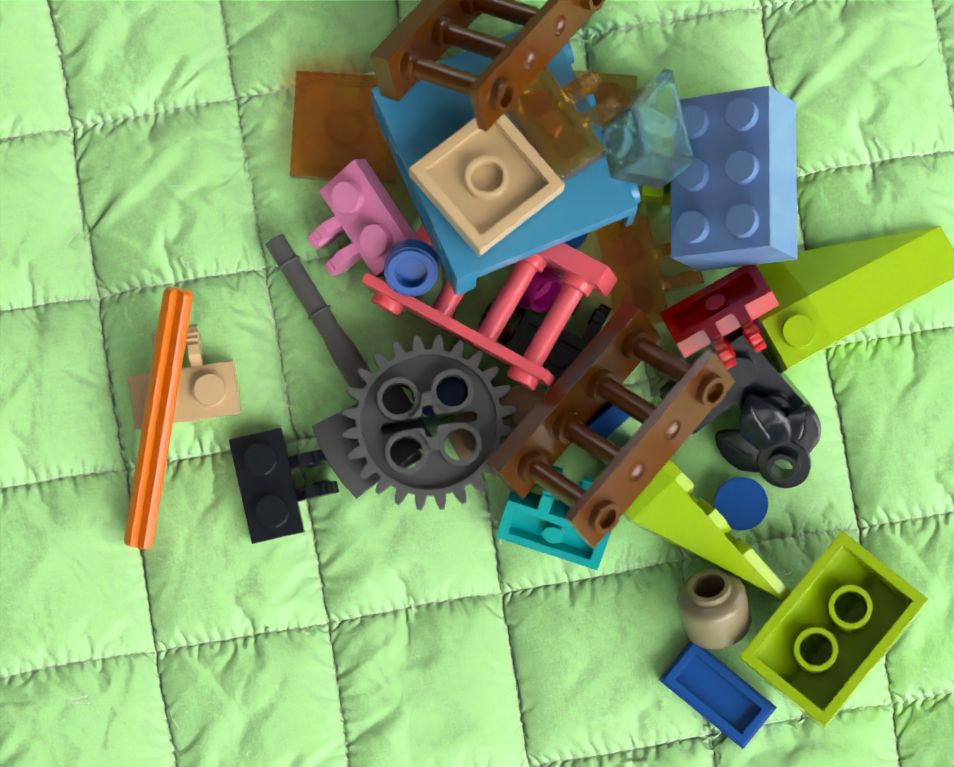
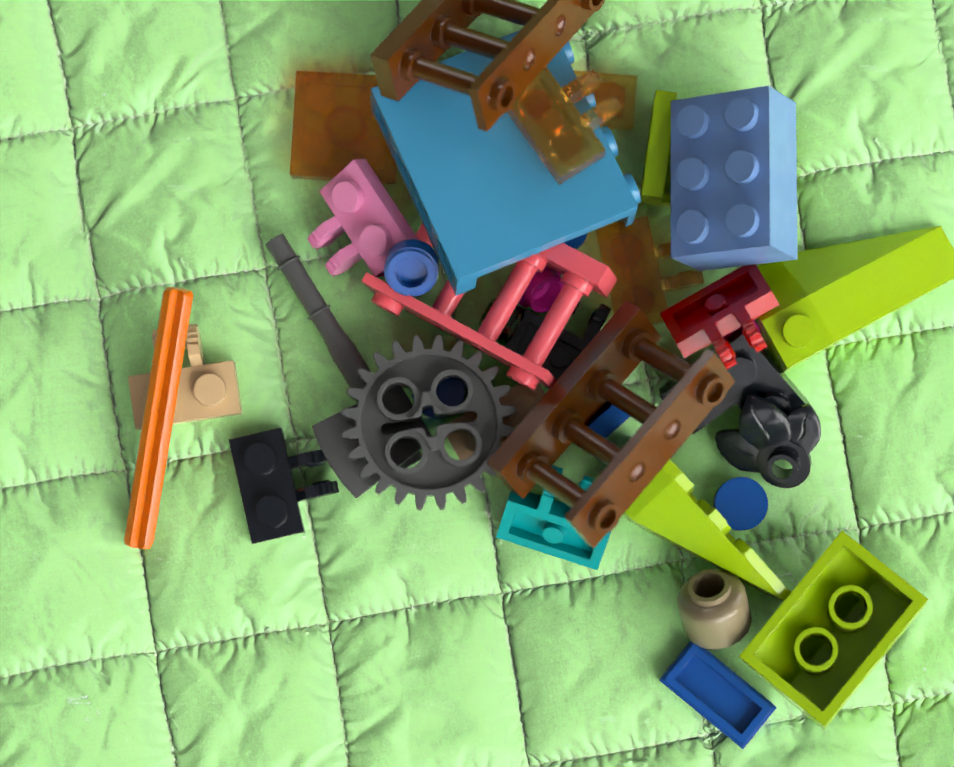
tan plate [409,114,565,257] -> none
clear light blue slope [600,68,695,189] -> none

